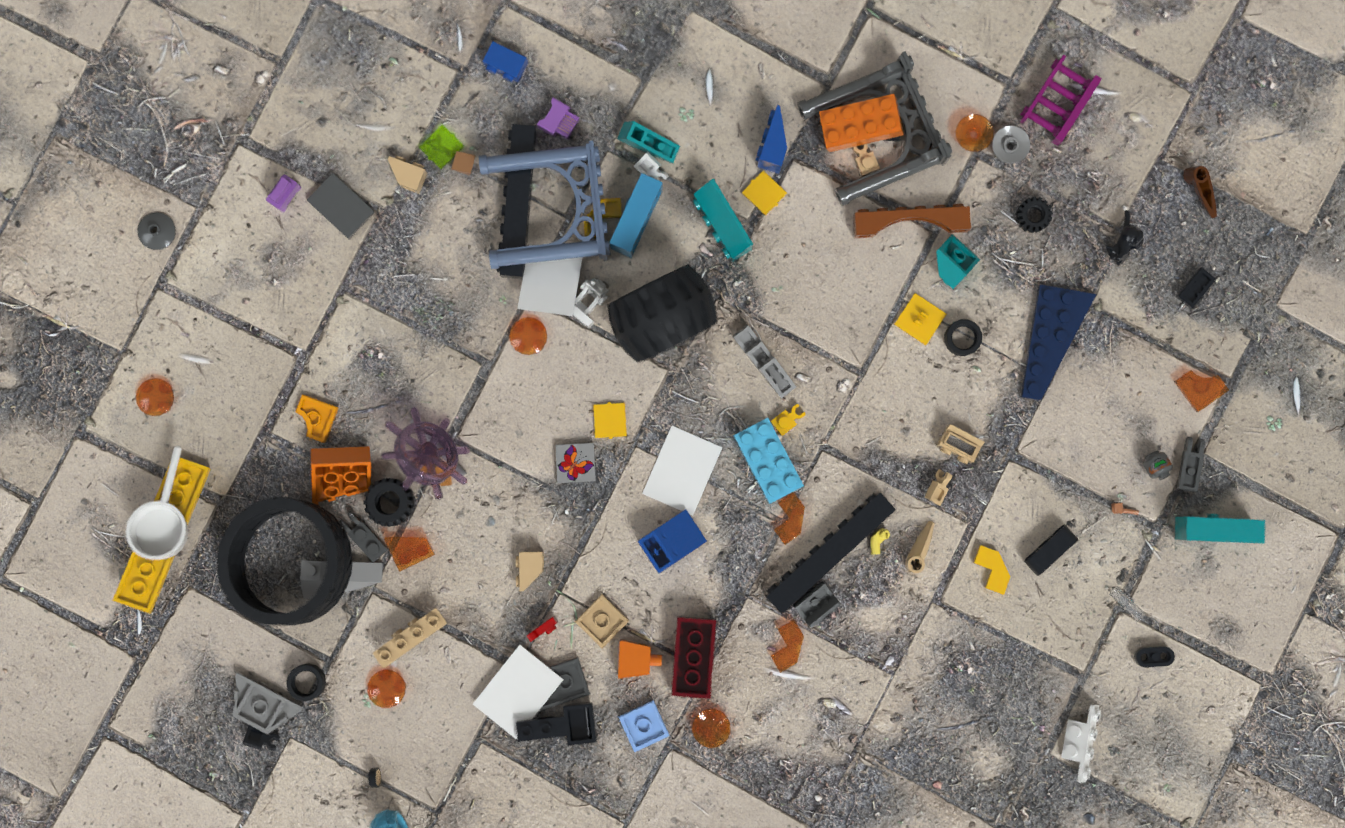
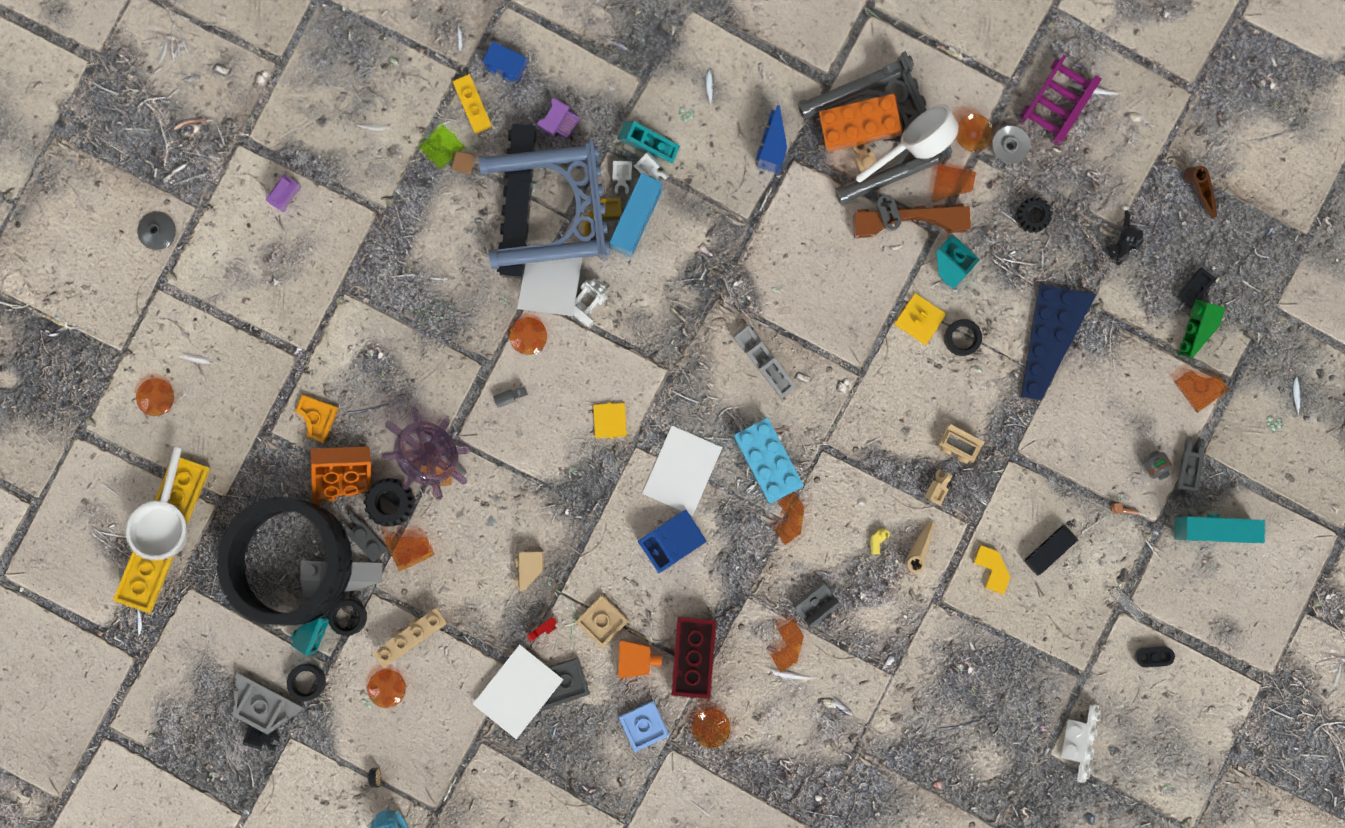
dark grey tile [307,173,375,239] -> none
tan slope [388,156,427,194] -> none
black plate [516,702,597,746] -> none
tile [556,443,596,483] -> none
black tyre [608,264,717,363] -> none
teal slope [692,178,753,262] -> none
yellow piece [742,170,787,216] -> none
black brick [766,493,896,614] -> none
yellow plate [770,404,806,436] -> none
none -> teal slope [291,616,329,656]
none -> black tyre [328,599,367,636]
none -> yellow plate [452,74,492,134]
none -> dark grey bar [493,387,528,408]
none -> white plate [613,161,632,195]
none -> white piece [856,105,959,182]
none -> dark grey beam [876,195,901,231]
none -> clear orange wing [931,165,976,202]
none -> green slope [1178,300,1226,359]

